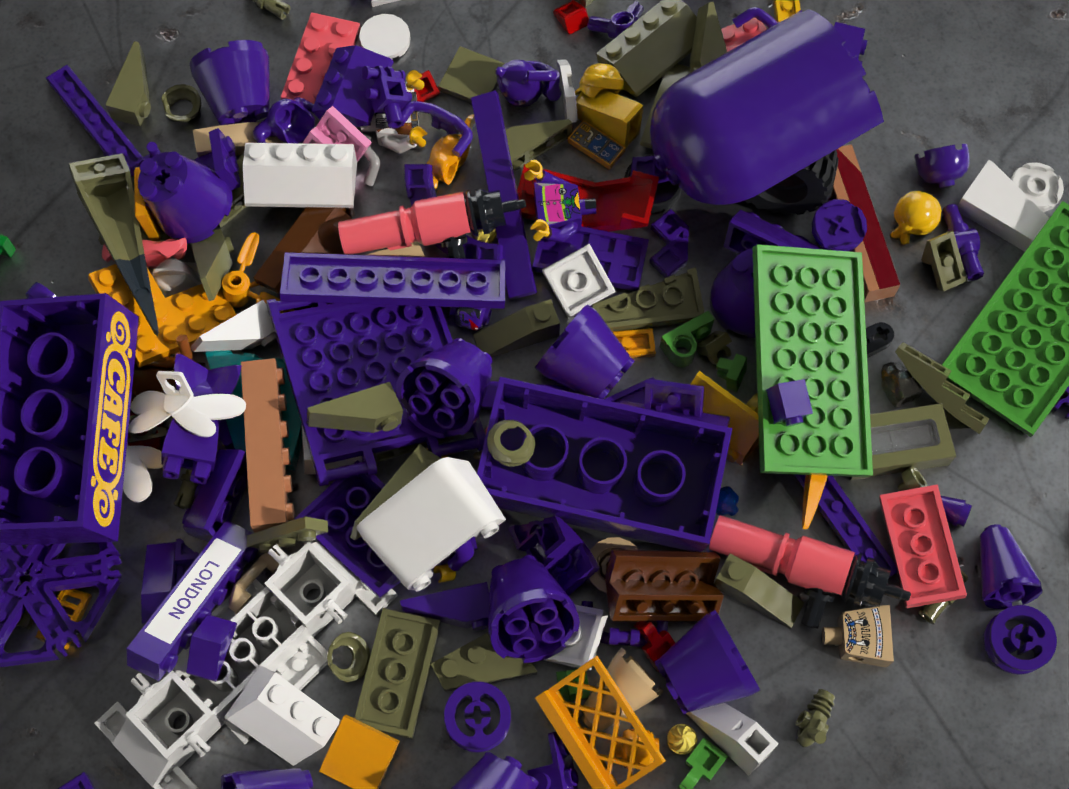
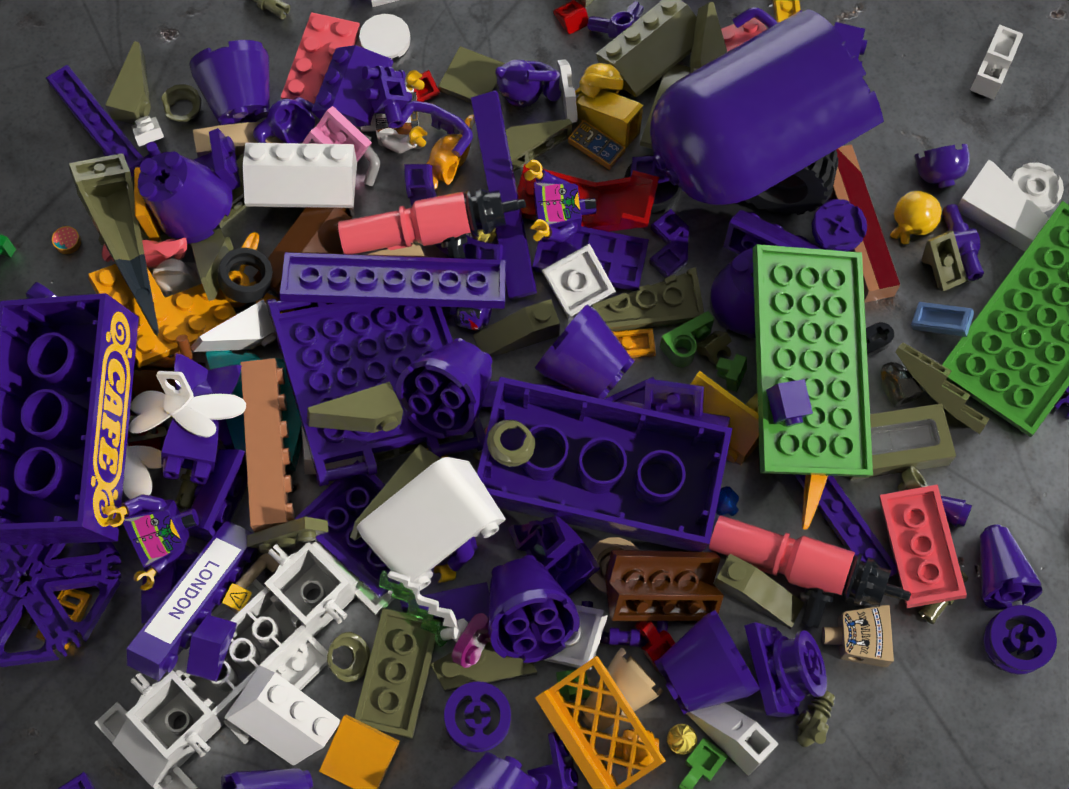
none -> tile [52,226,81,254]
none -> torso [104,494,200,590]
none -> white plate [131,116,164,147]
none -> black tyre [218,248,273,303]
none -> yellow sticker [222,583,252,611]
none -> piece [379,570,468,647]
none -> magenta plate [452,613,491,668]
none -> dark purple plate [744,622,800,718]
none -> dark purple wheel [773,630,827,702]
none -> medium blue tile [911,302,974,337]
none -> white slope [970,24,1023,100]

